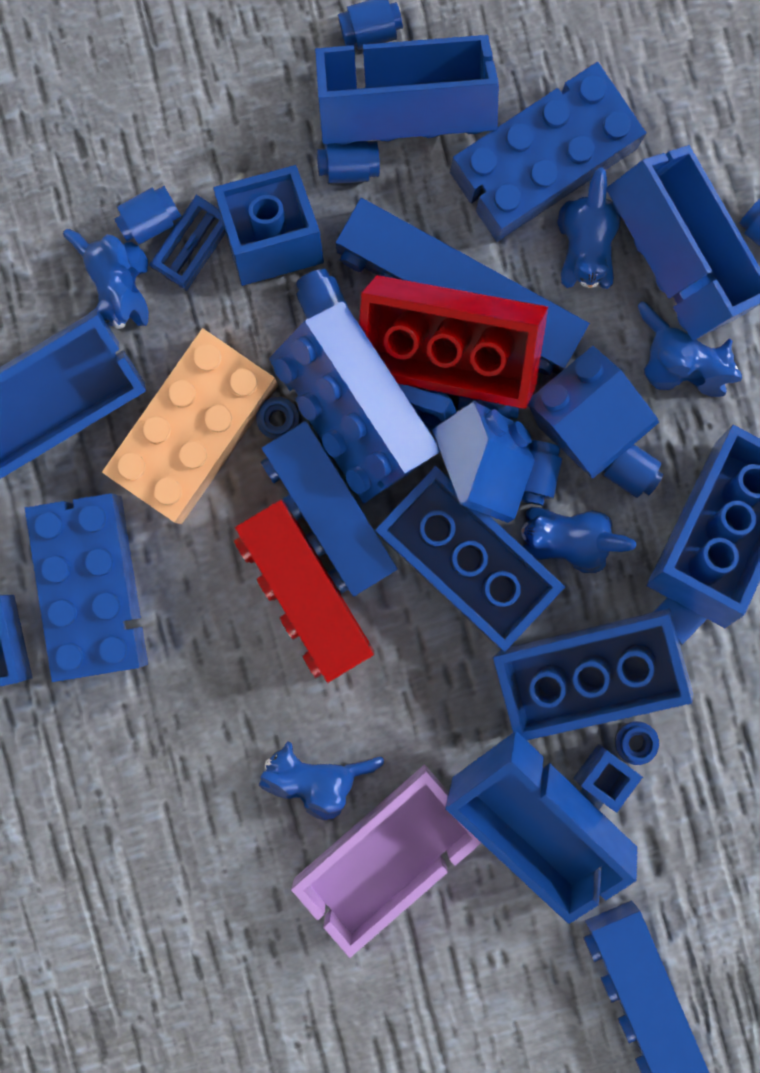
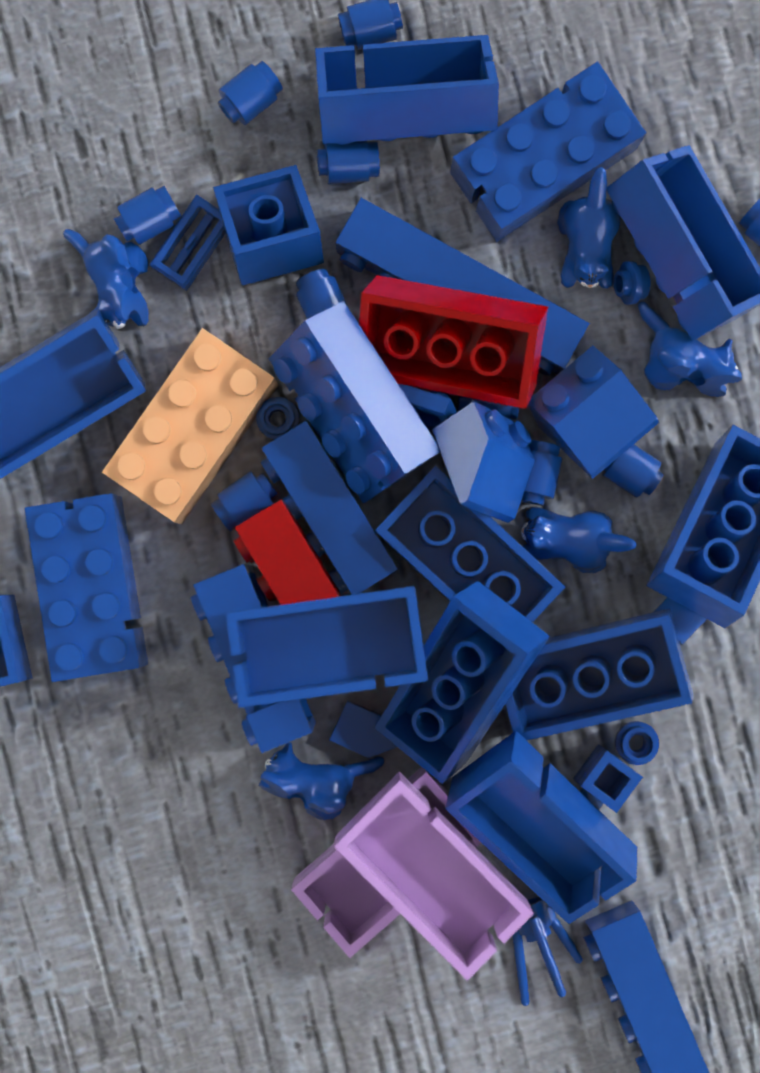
none -> blue piece [191,564,316,754]
none -> blue brick [211,471,278,532]
none -> blue brick [217,61,283,125]
none -> blue piece [225,586,428,708]
none -> blue tile [329,699,397,758]
none -> lavender piece [334,772,534,981]
none -> blue brick [375,581,550,784]
none -> blue plant [512,897,583,1006]
none -> blue plate [613,261,651,305]

